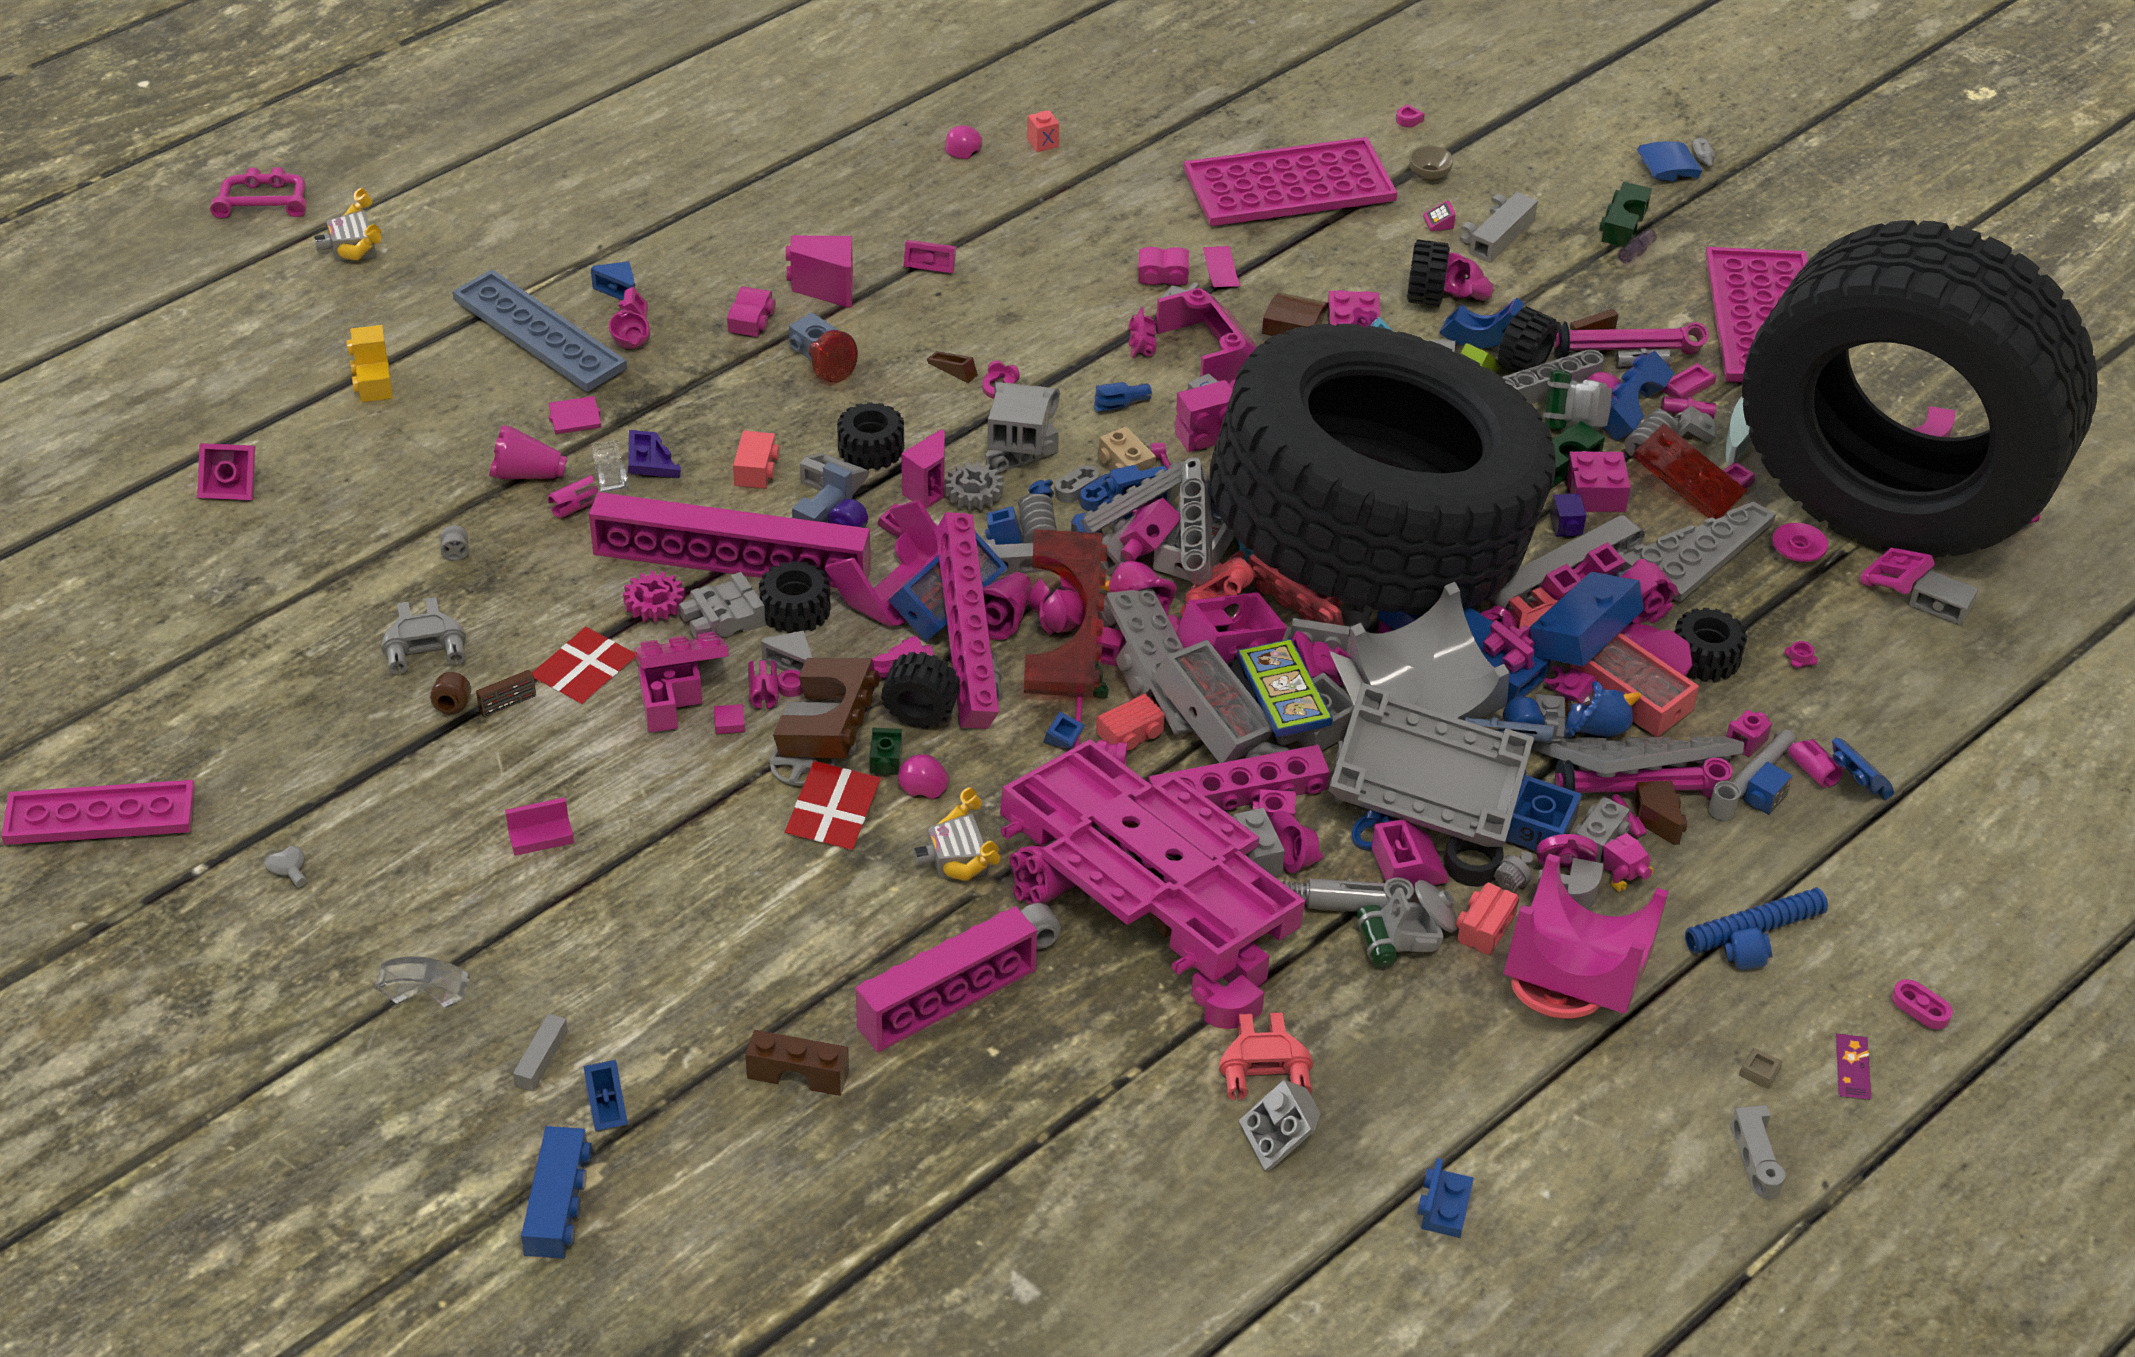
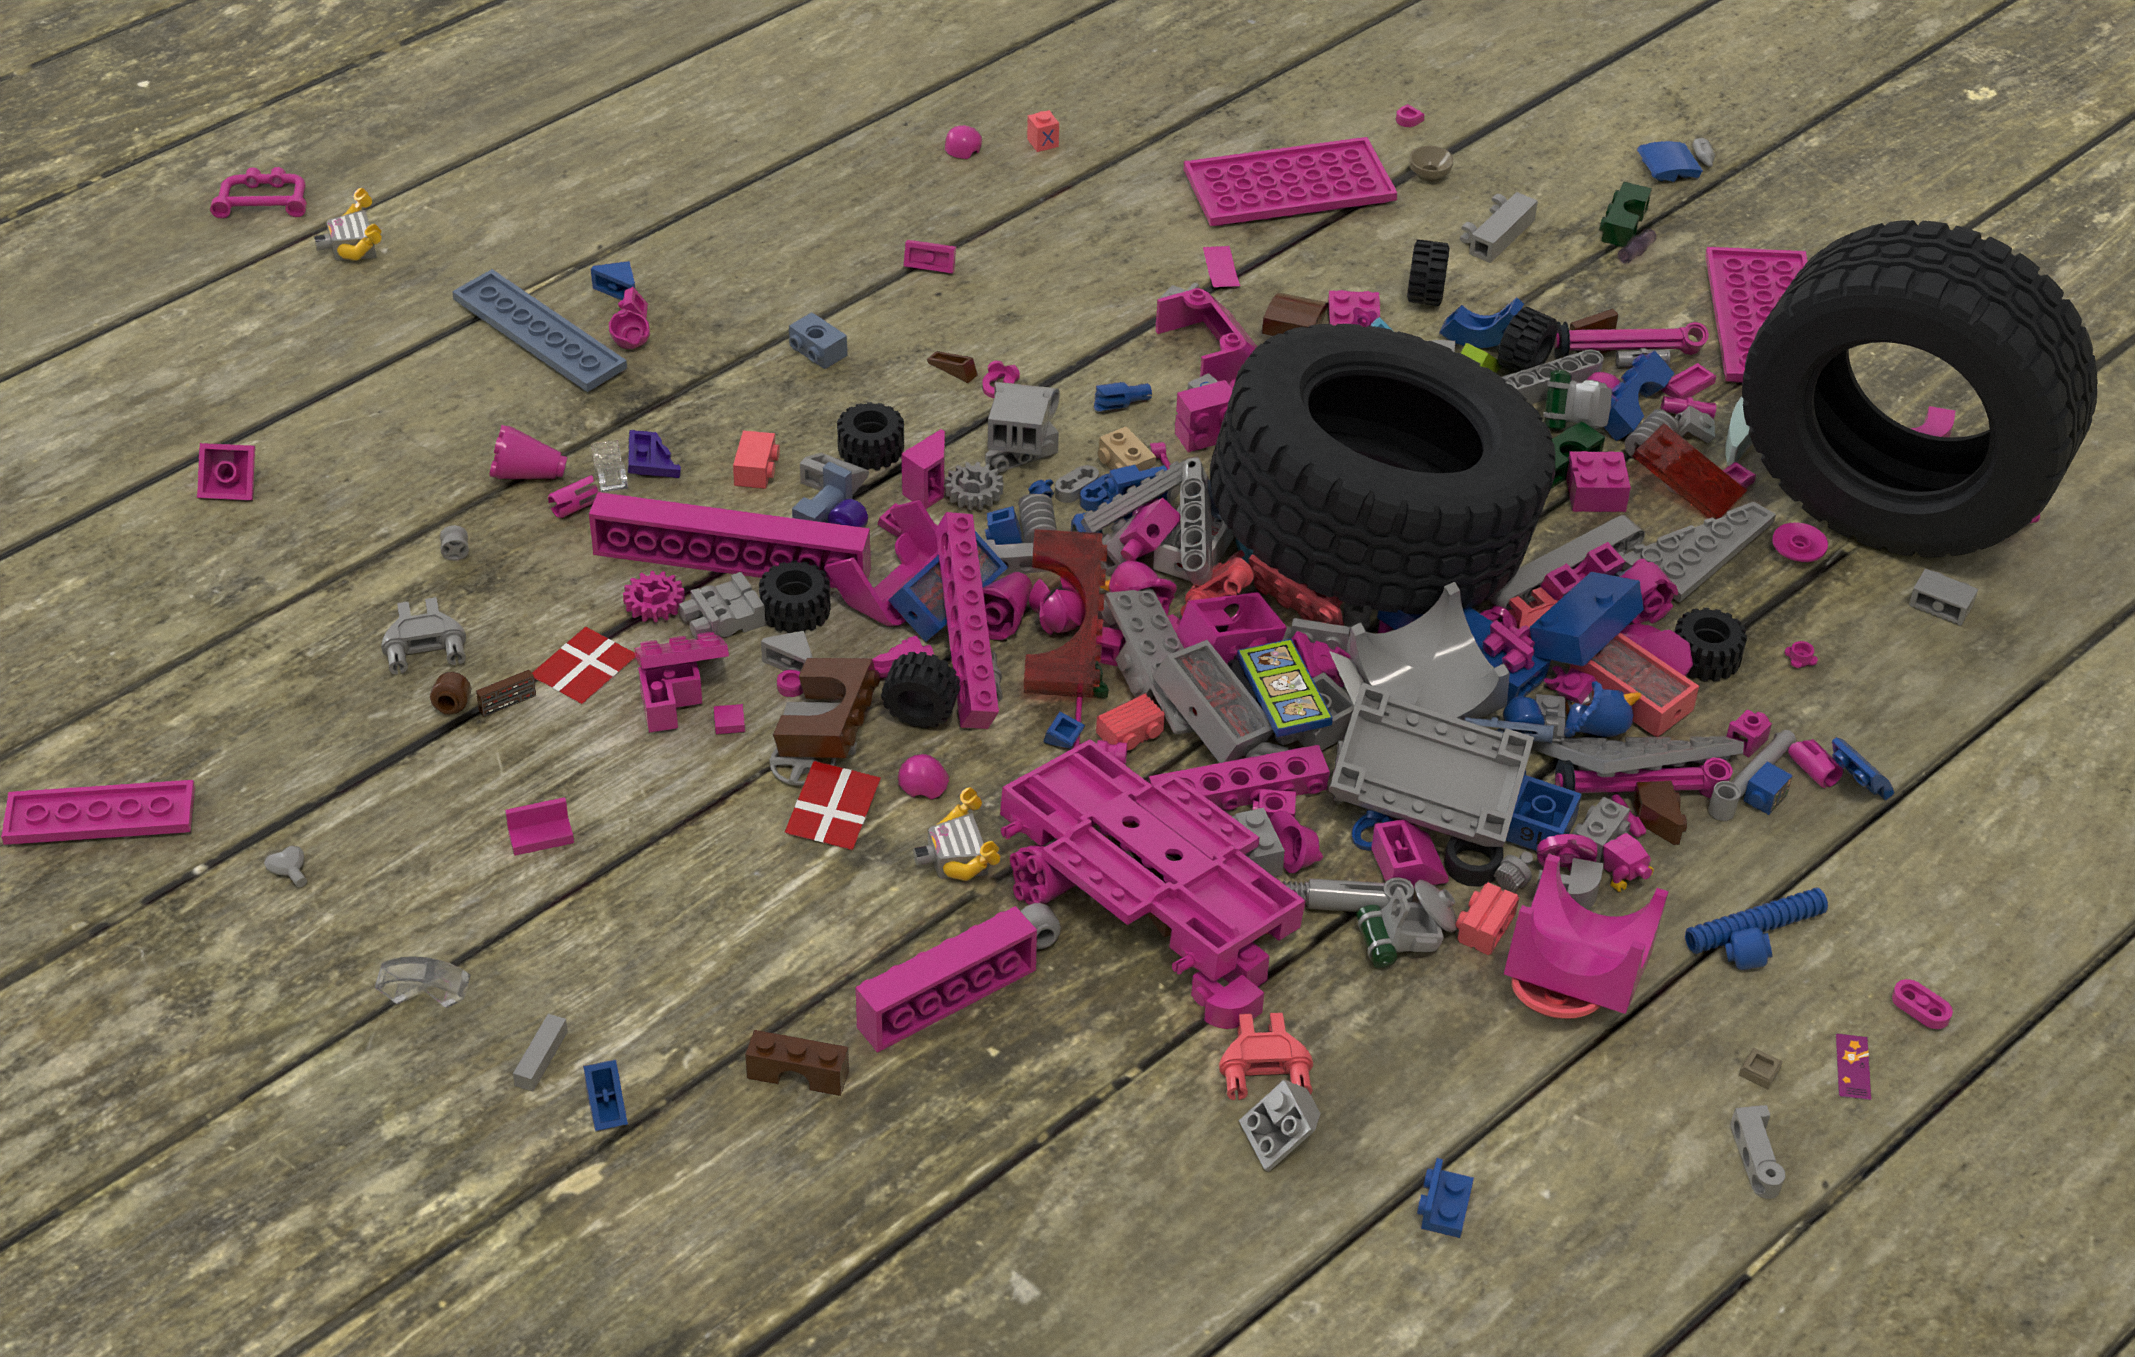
yellow brick [346,325,393,402] -> none
blue brick [521,1126,592,1259] -> none
dark pink piece [548,396,601,434] -> none
dark pink brick [727,286,776,337] -> none
dark pink arm [748,660,779,709] -> none
dark pink slope [785,235,853,307] -> none
clear red tile [809,330,858,383] -> none
dark green brick [870,728,902,775] -> none
dark pink hinge [1128,307,1156,358] -> none
dark pink brick [1138,247,1189,285] -> none
slope [1423,200,1456,231] -> none
dark pink piece [1444,252,1494,301] -> none
dark purple brick [1550,493,1587,537] -> none
dark pink plate [1860,548,1935,594] -> none

